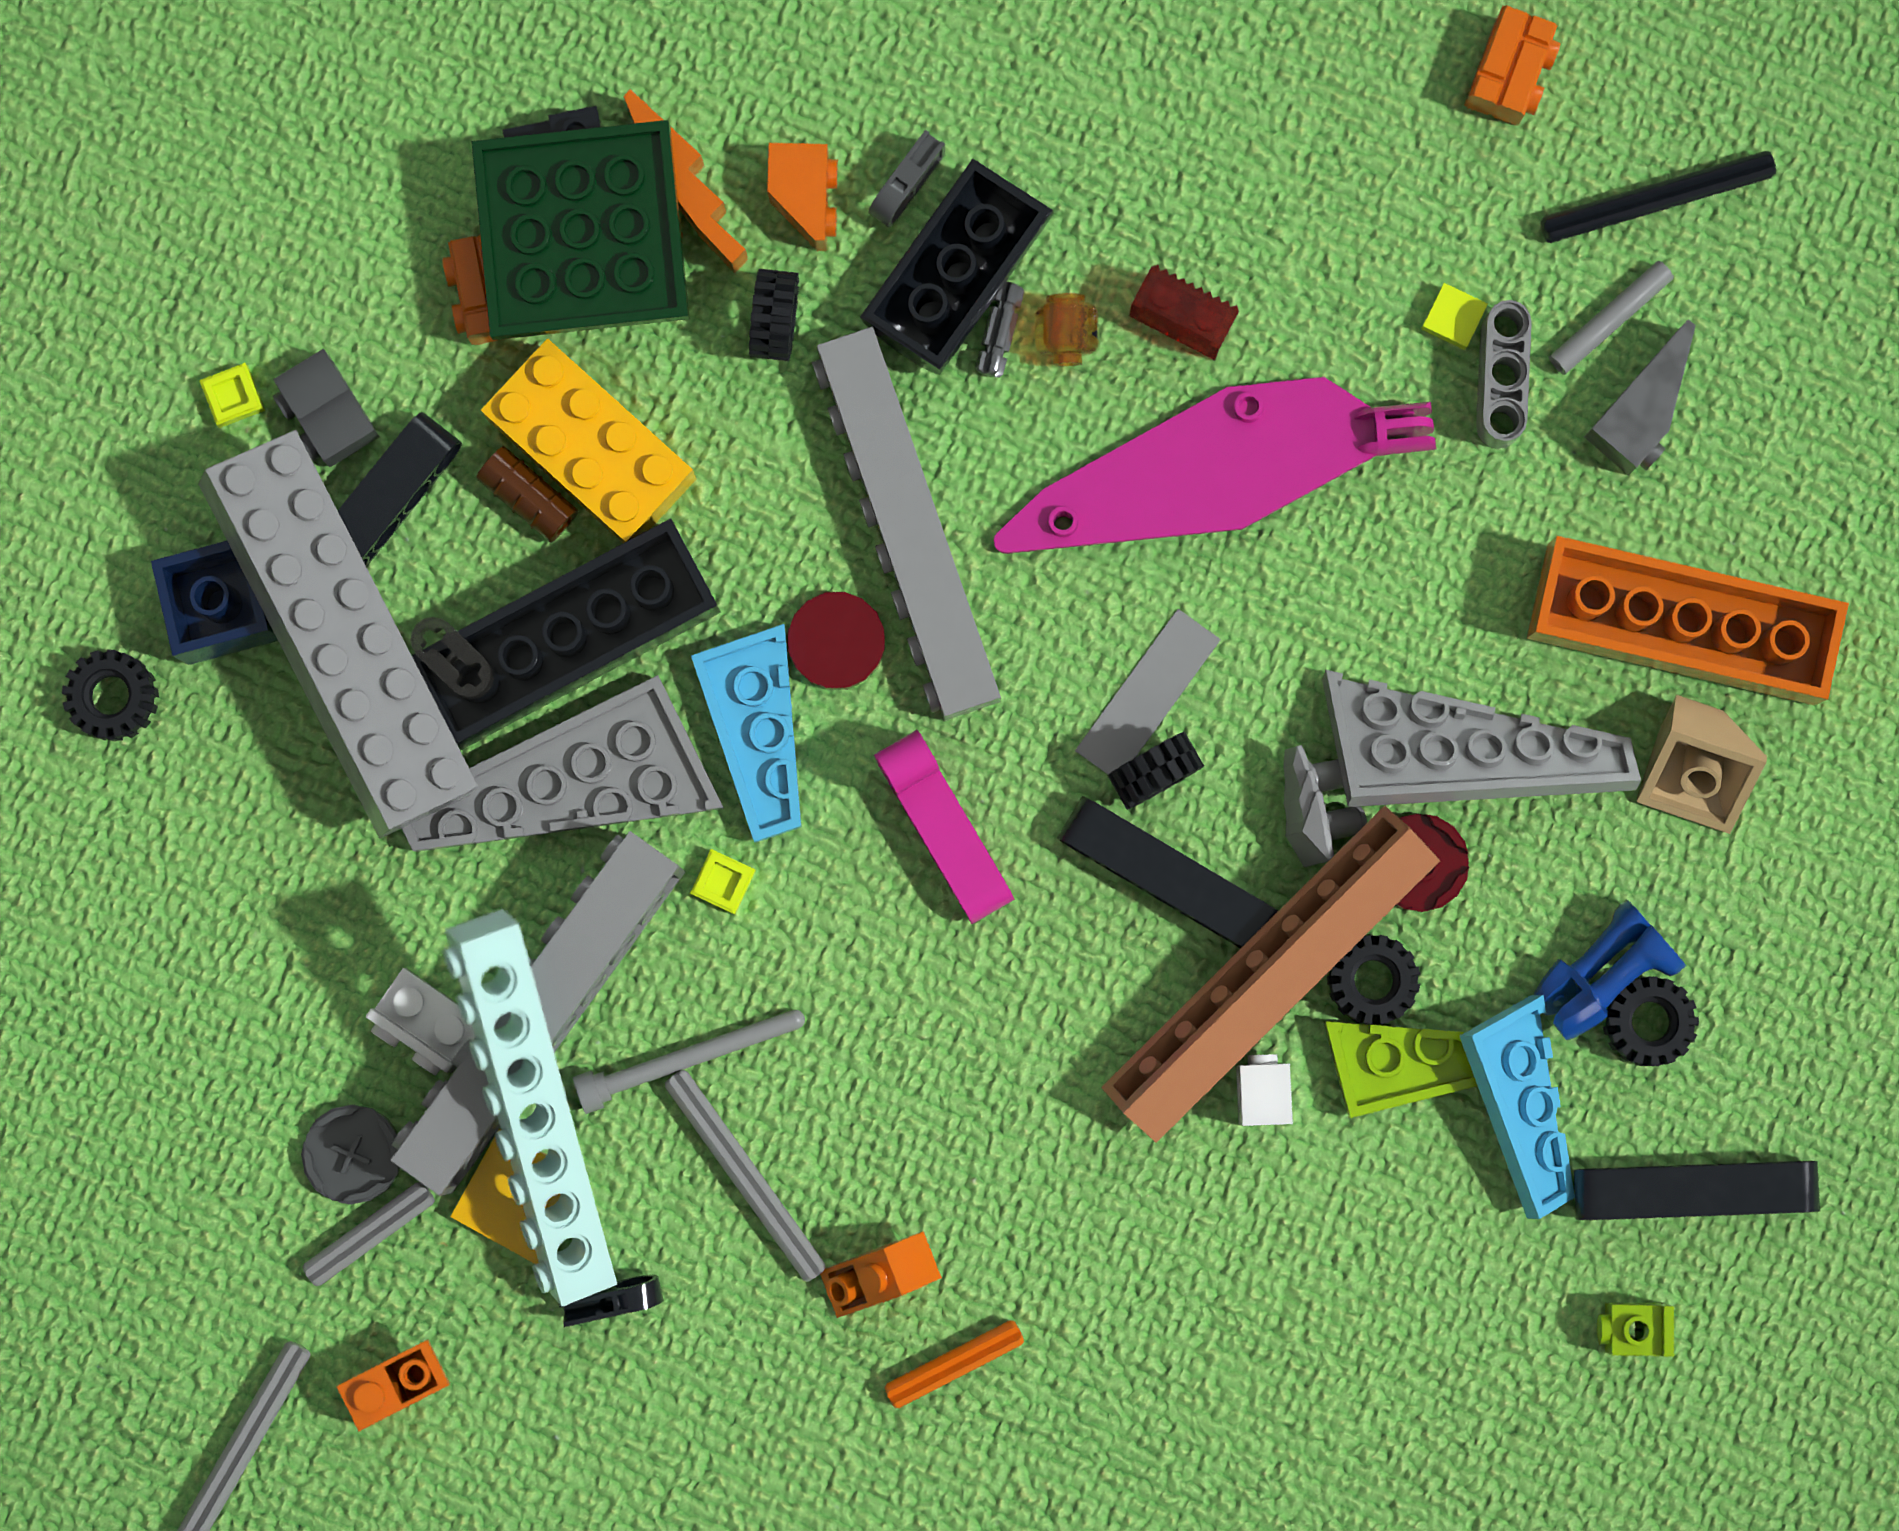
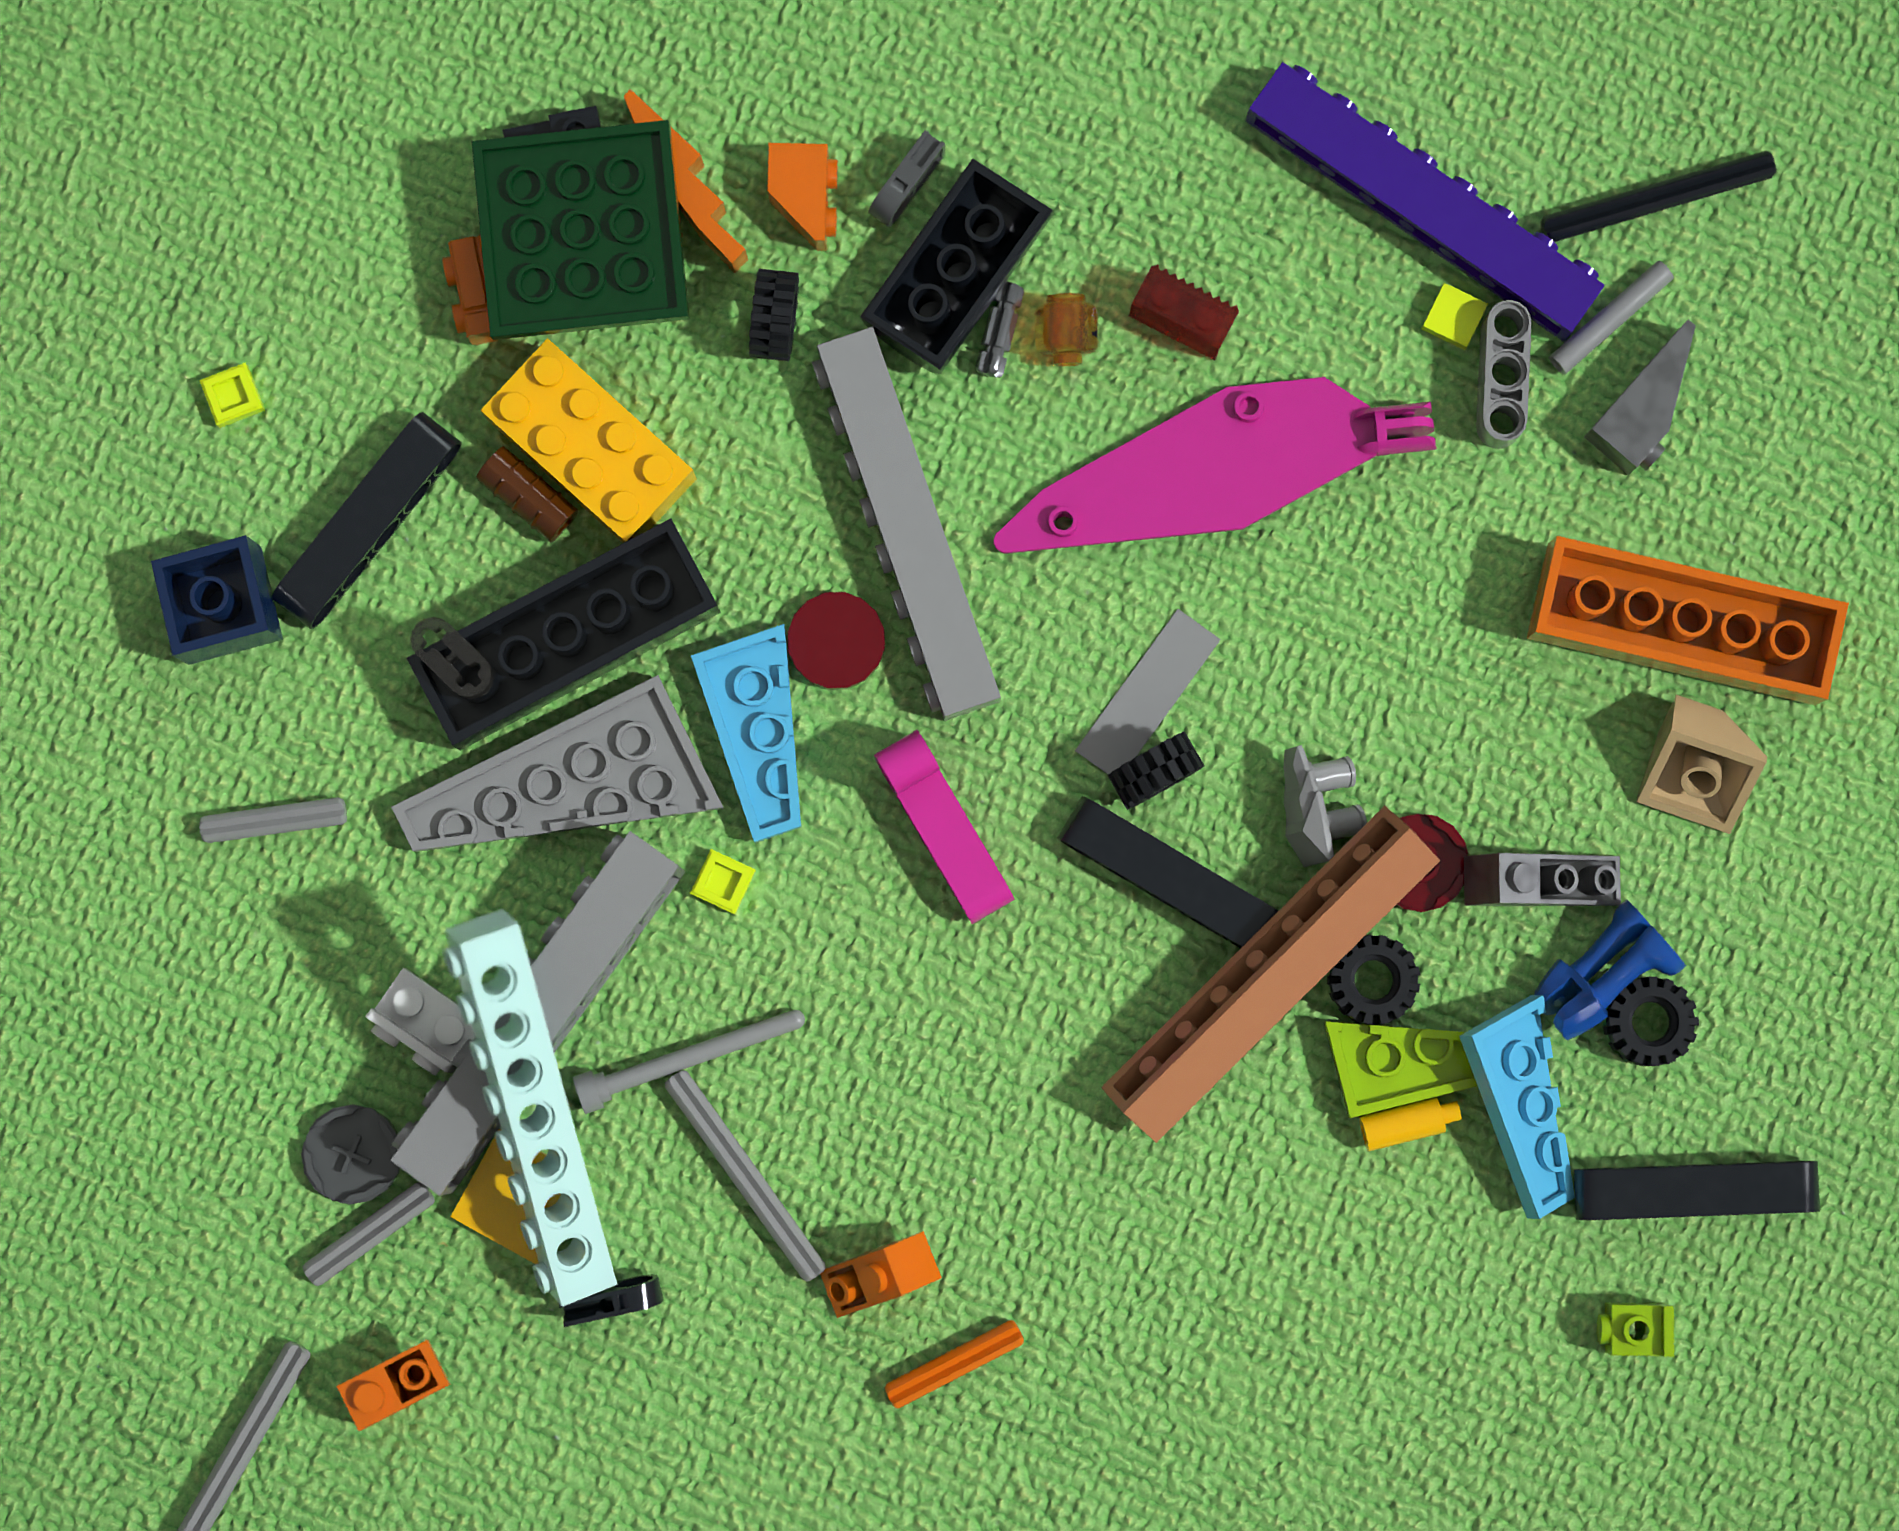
black tyre [62,649,159,741] -> none
light grey brick [198,430,478,839] -> none
dark grey brick [273,348,380,467] -> none
white brick [1236,1054,1293,1126] -> none
light grey wing [1322,670,1641,807] -> none
orange brick [1464,5,1561,125] -> none
none -> light grey axle [199,797,347,843]
none -> dark purple brick [1245,62,1605,342]
none -> yellow cylinder [1359,1097,1462,1152]
none -> flat silver slope [1464,853,1621,906]

